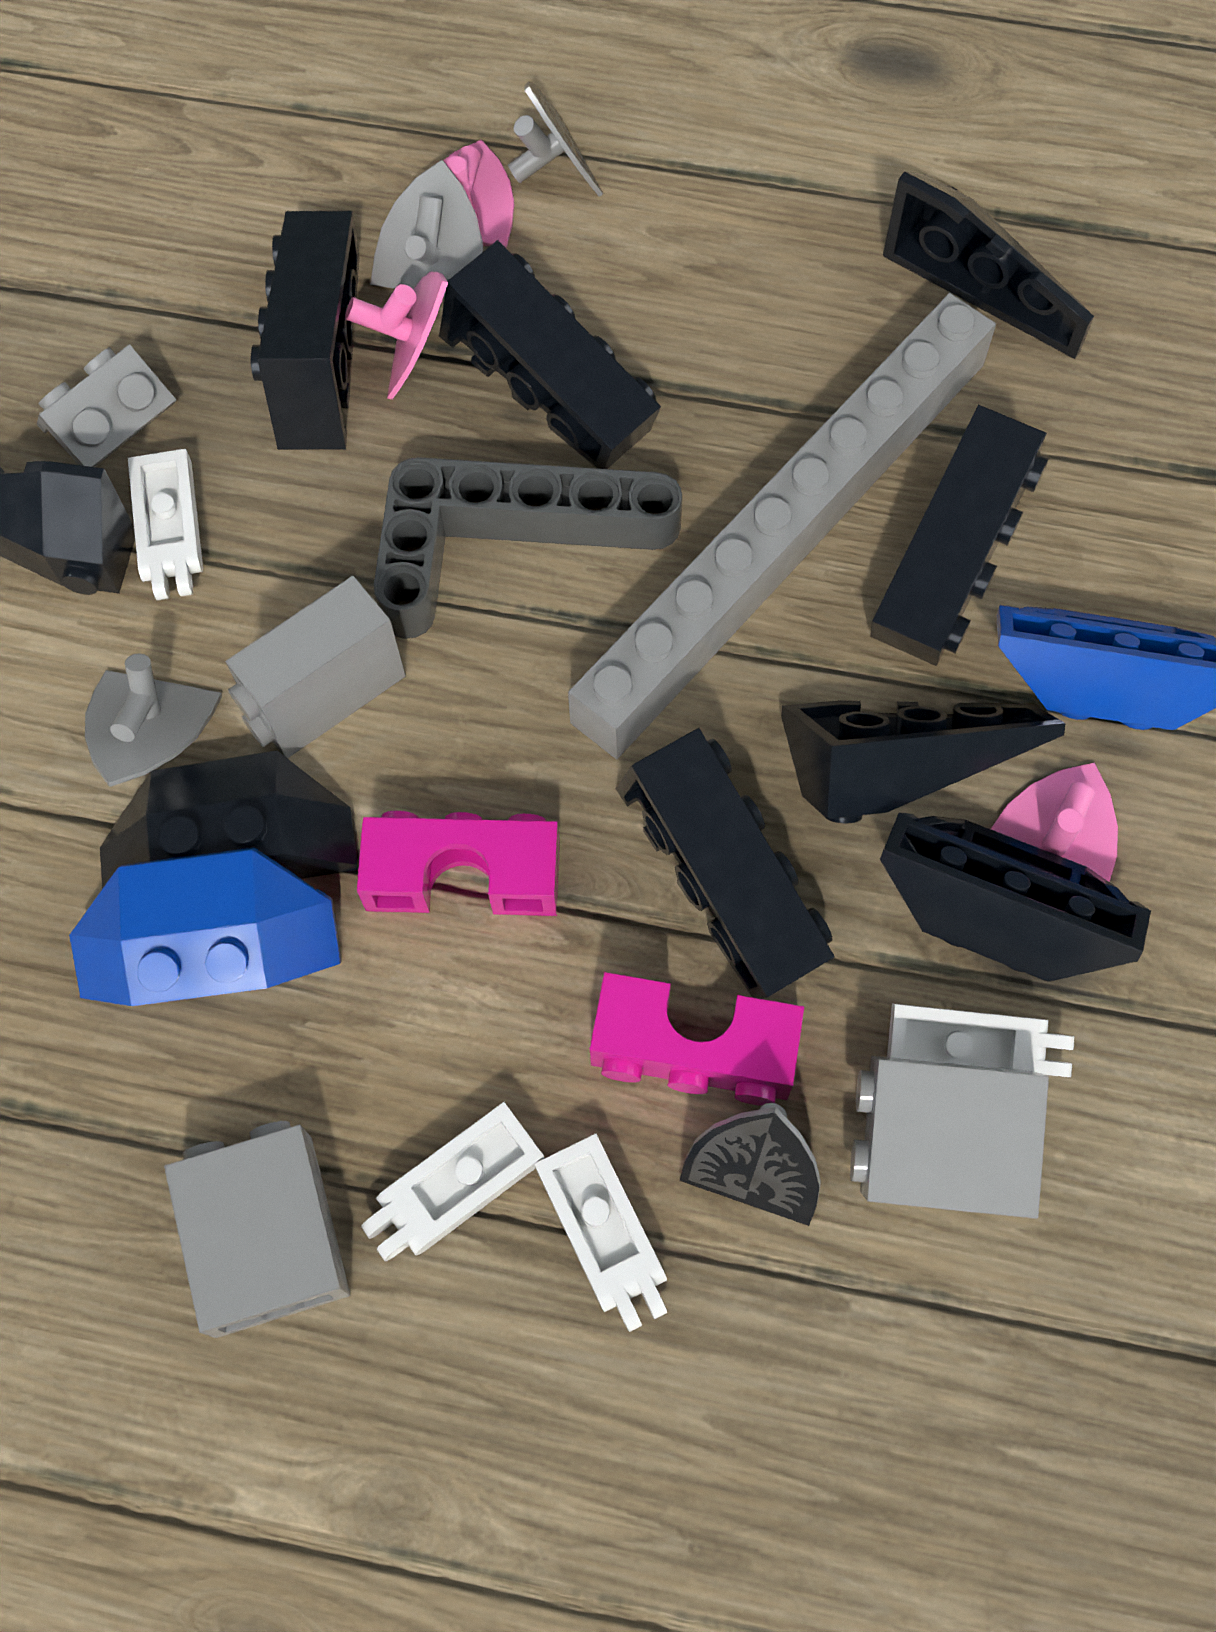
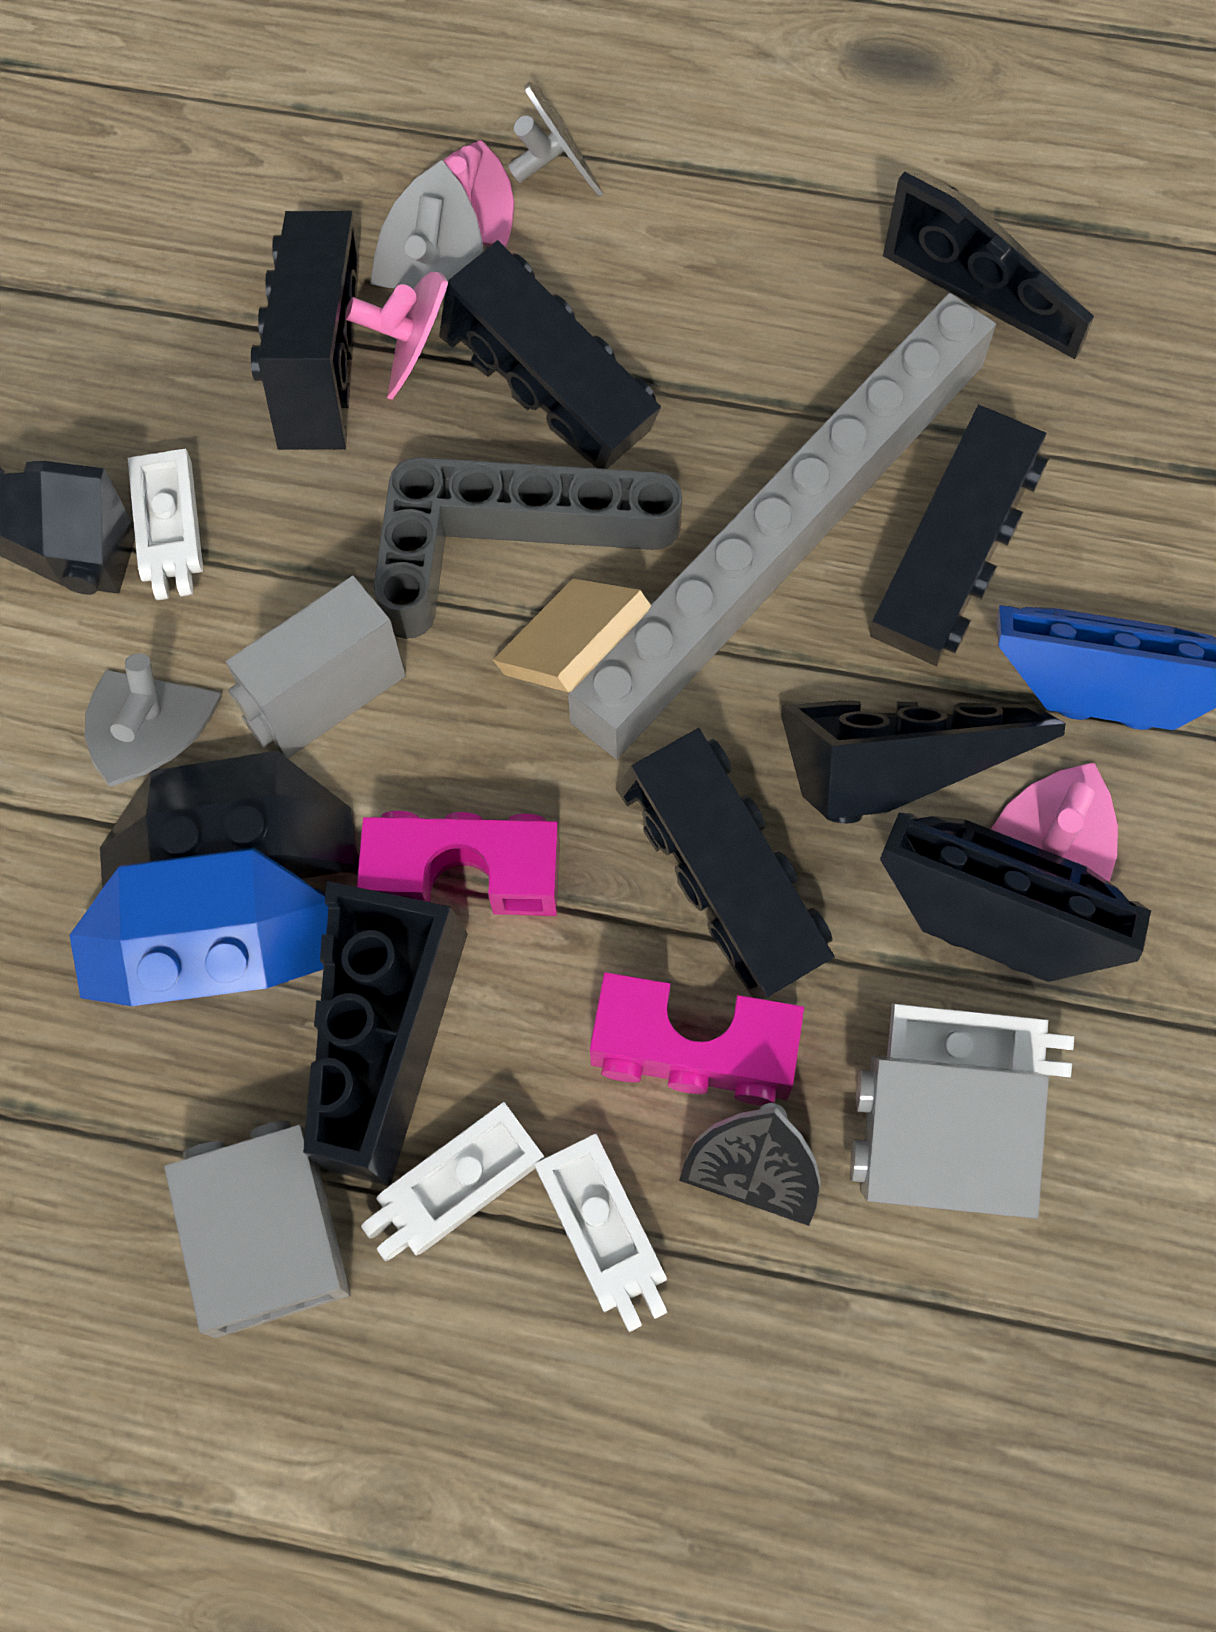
light grey bracket [37,344,176,467] -> none
none -> black wedge [303,881,468,1186]
none -> tan tile [493,578,651,693]

